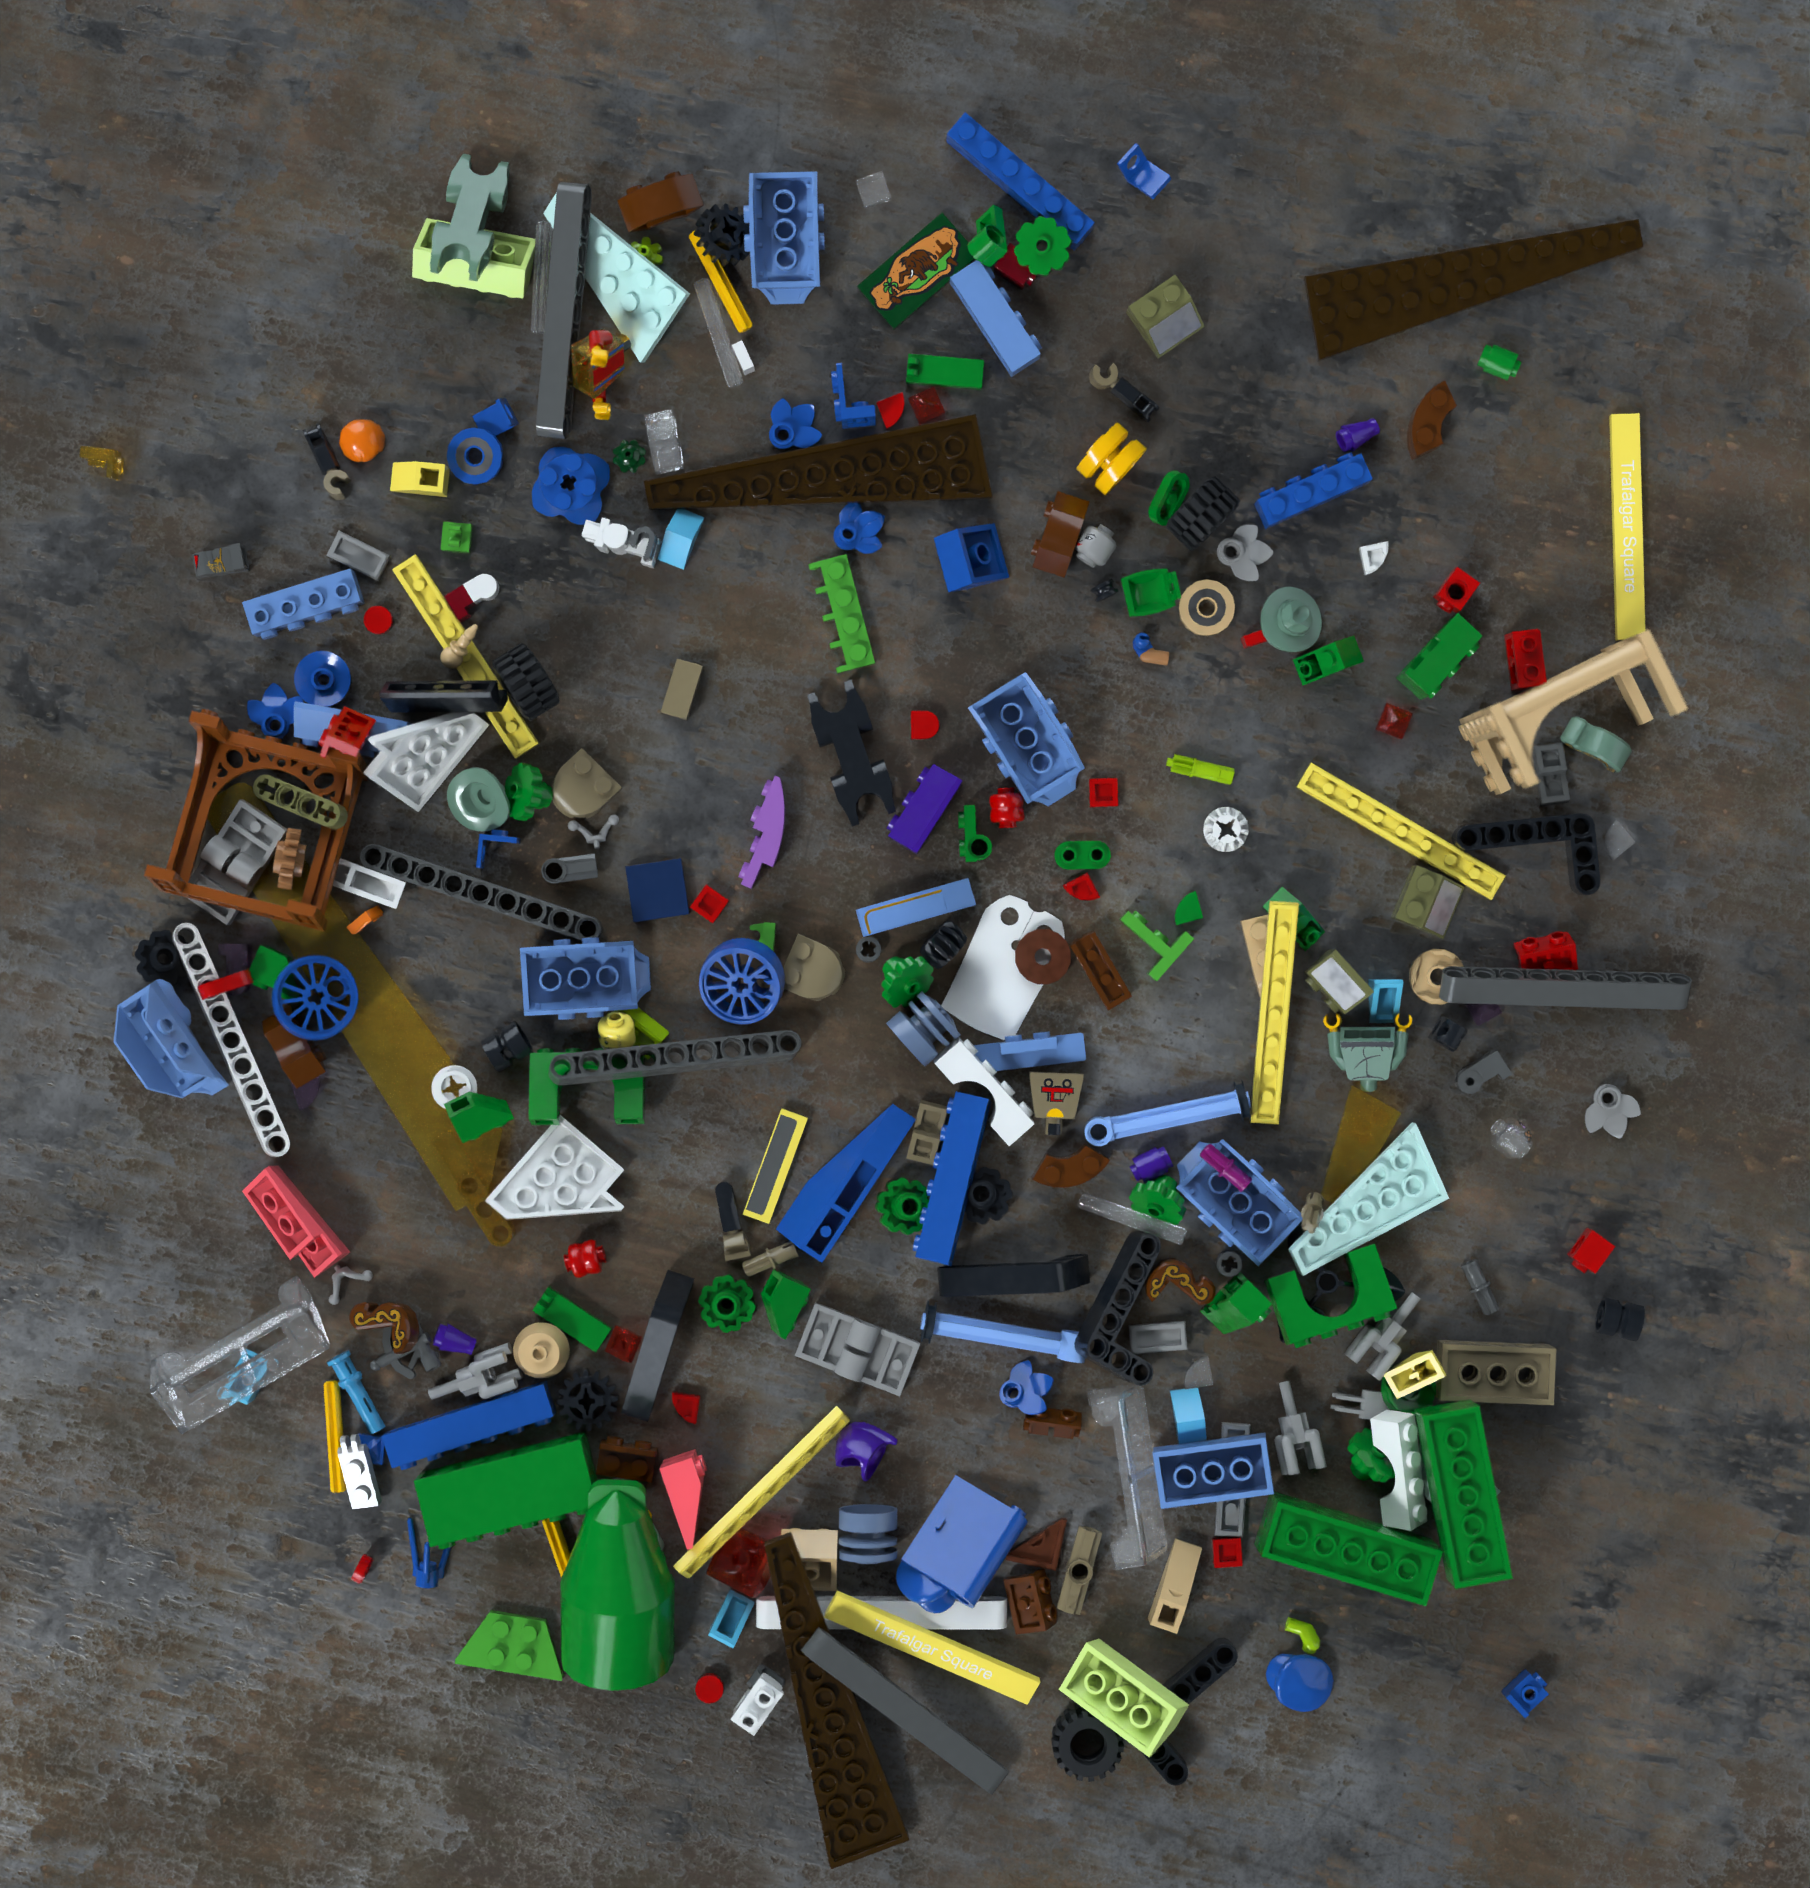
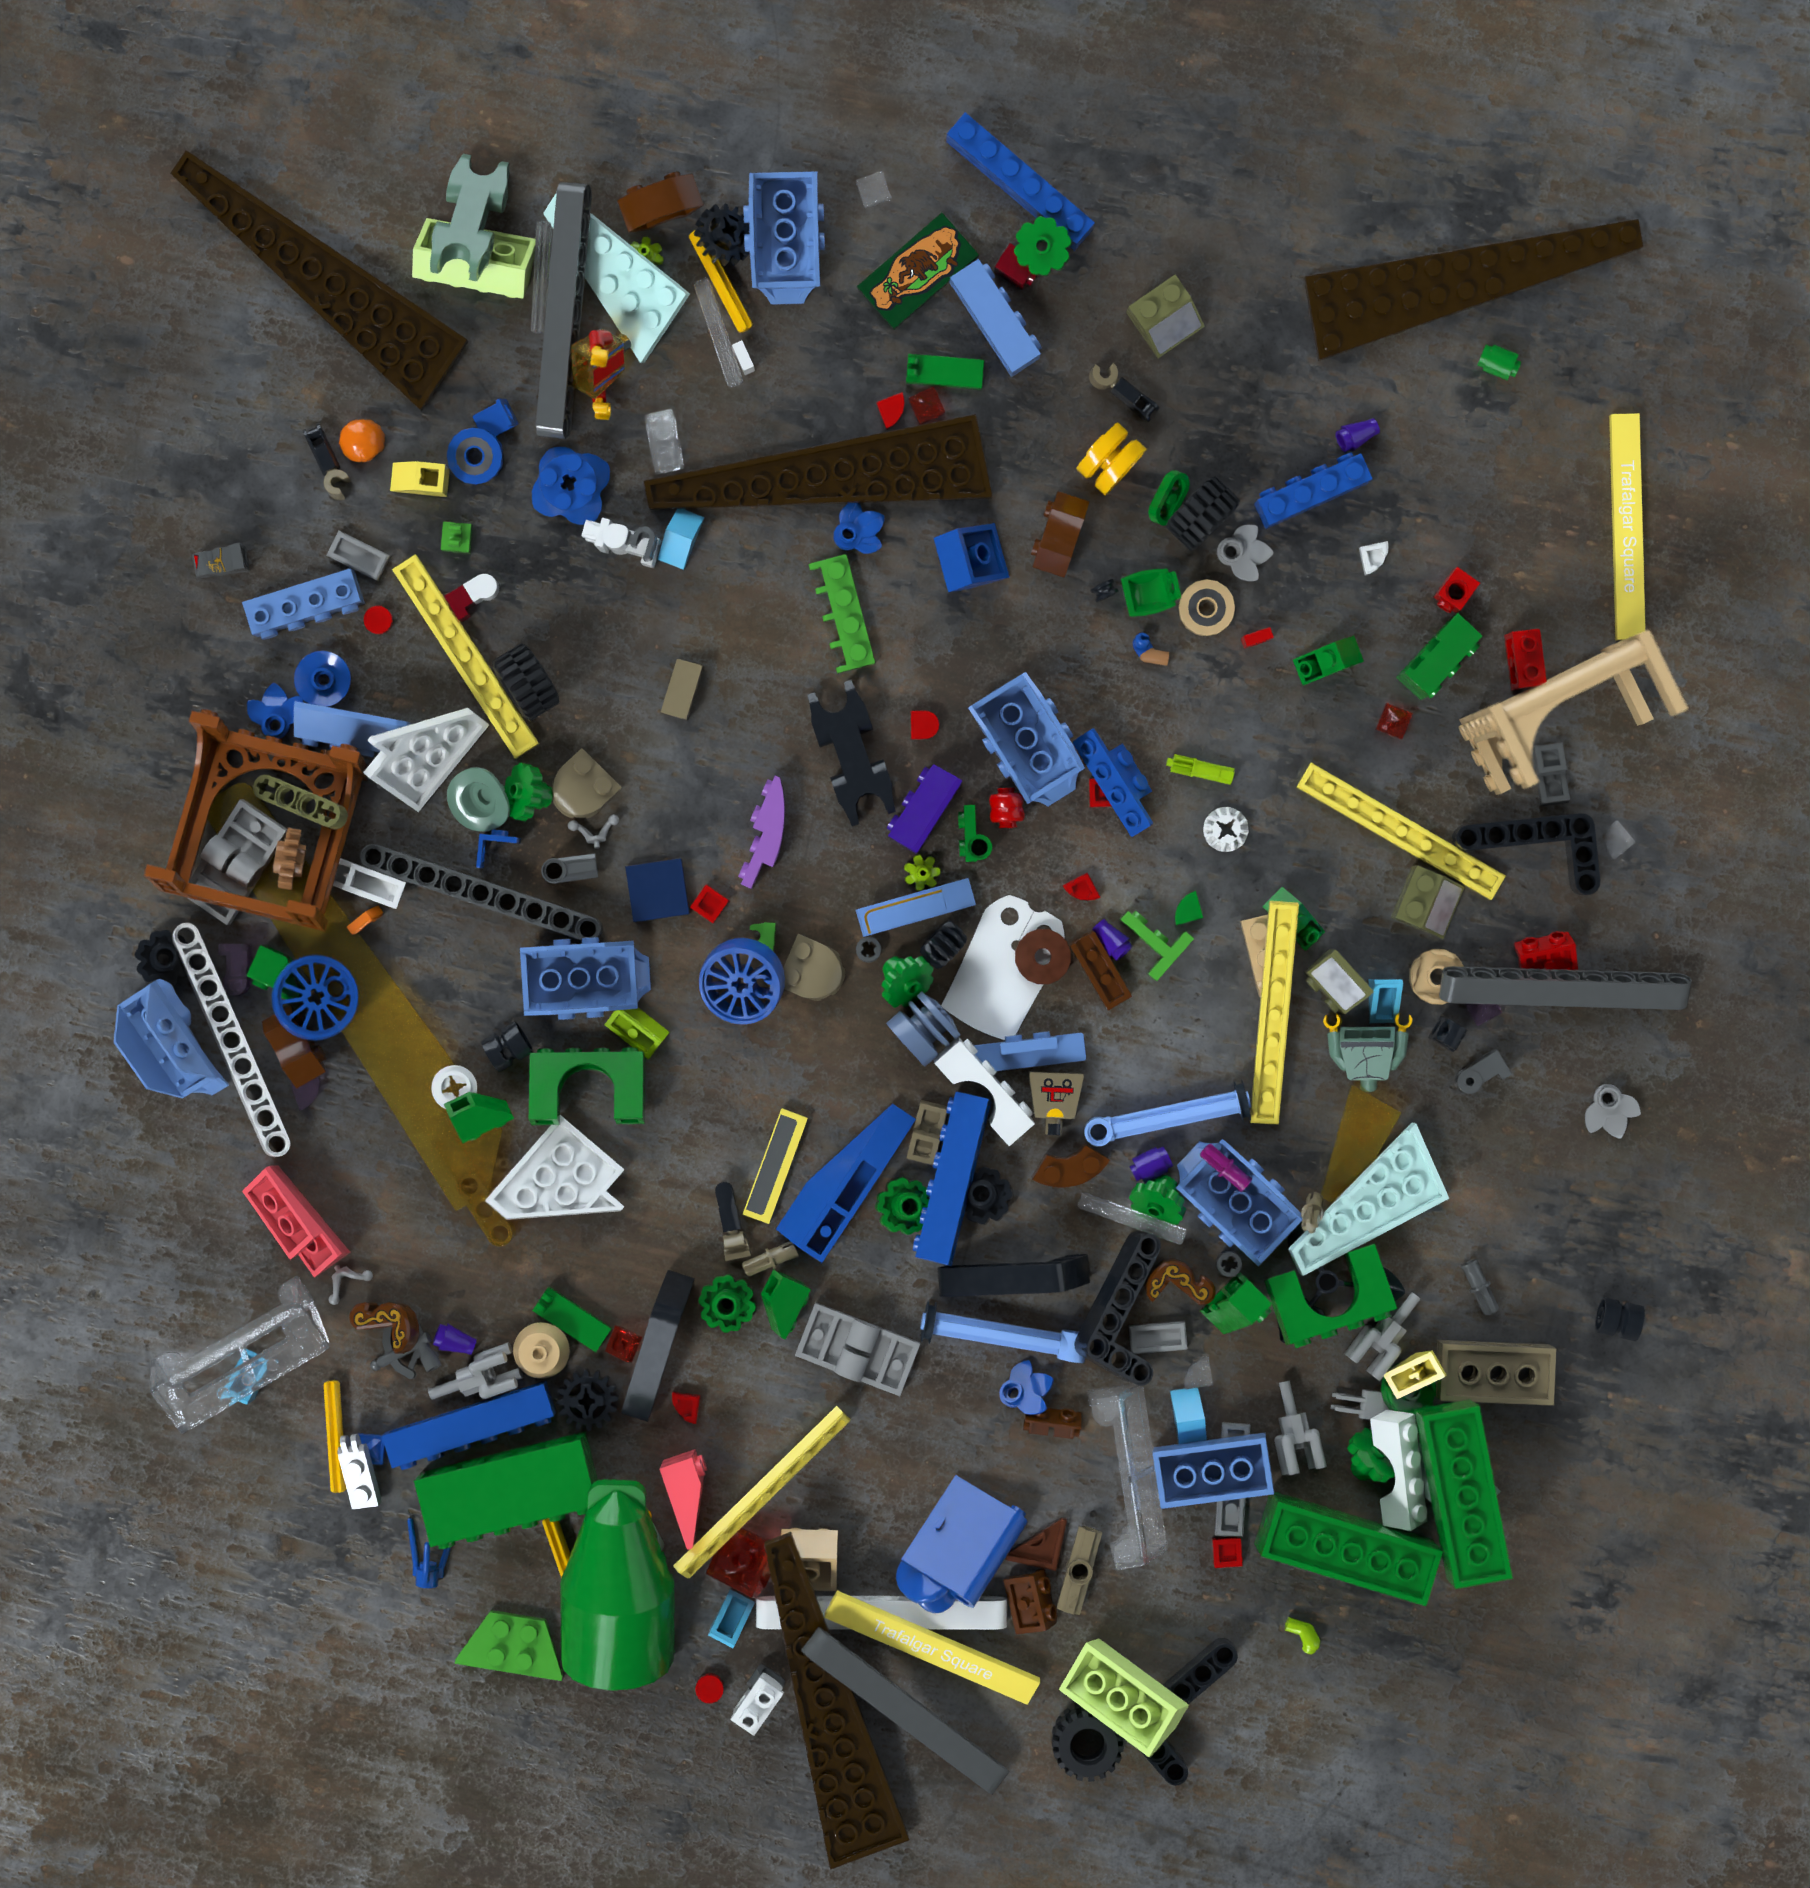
clear yellow bracket [79,446,124,481] -> none
red beam [197,969,254,1000] -> none
red bracket [319,706,376,758] -> none
dark azure pin [326,1350,386,1434] -> none
red tile [351,1554,374,1584] -> none
black slope [379,680,508,713] -> none
tan bar [440,624,478,669] -> none
dark grey beam [548,1030,801,1085] -> none
red piece [563,1239,607,1278] -> none
reddish brown bracket [596,1436,658,1483] -> none
light yellow head [598,1011,636,1049] -> none
dark green plant [613,440,646,473] -> none
blue plate [769,398,822,449] -> none
blue bracket [831,363,876,429] -> none
dark purple piece [835,1422,898,1482] -> none
sand blue wheel [839,1504,897,1564] -> none
green plate [967,204,1008,268] -> none
green plate [1054,841,1111,870] -> none
light grey head [1075,524,1117,568] -> none
blue bracket [1117,143,1172,199] -> none
tan slope [1148,1538,1202,1634] -> none
sand green hat [1261,587,1322,652] -> none
blue piece [1266,1654,1333,1712] -> none
reddish brown brick [1407,381,1457,460] -> none
clear head [1490,1117,1533,1159] -> none
blue brick [1501,1669,1549,1718] -> none
sand green animal [1560,716,1632,773] -> none
red brick [1567,1228,1616,1274] -> none
none -> dark brown wing [170,150,469,411]
none -> lime plant [904,854,941,891]
none -> blue bracket [1073,728,1153,837]
none -> dark purple cone [1092,919,1133,961]

